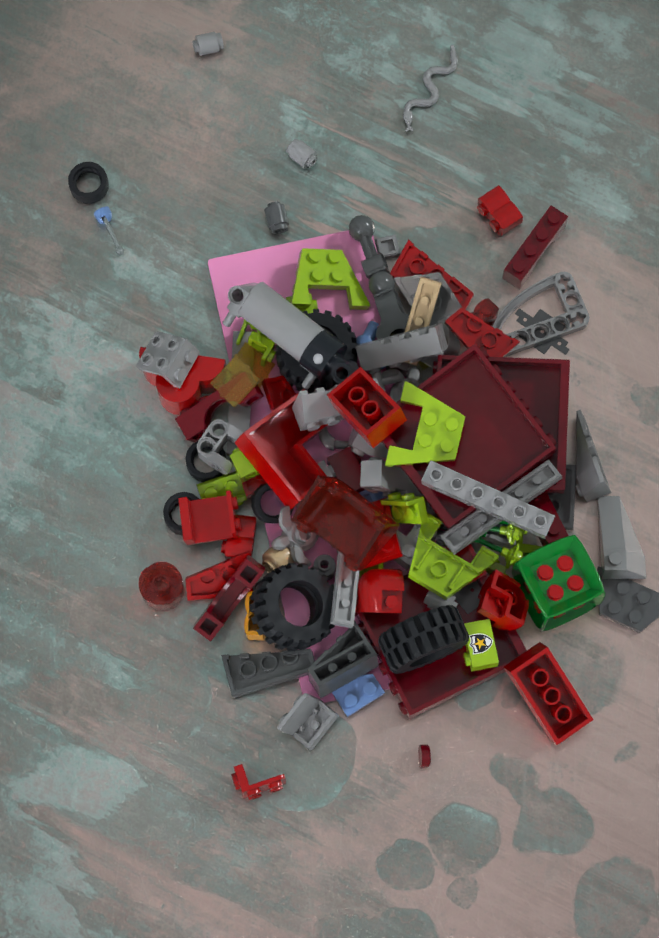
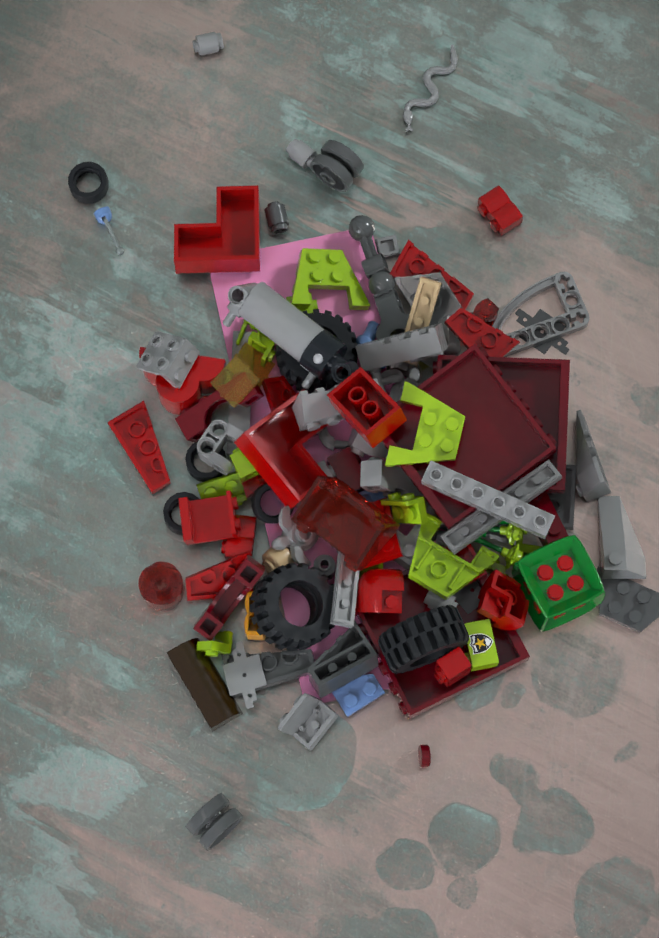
red bracket [231,764,286,800] -> none
dark red arch [502,205,568,290] -> none
red brick [503,642,594,745] -> none
none -> red wing [107,401,171,494]
none -> dark brown brick [167,638,243,732]
none -> red piece [174,185,260,274]
none -> dark grey wheel [185,793,243,851]
none -> lime bracket [197,631,233,657]
none -> light grey piece [222,641,267,709]
none -> dark grey wheel [310,140,364,192]
none -> red brick [434,647,472,687]

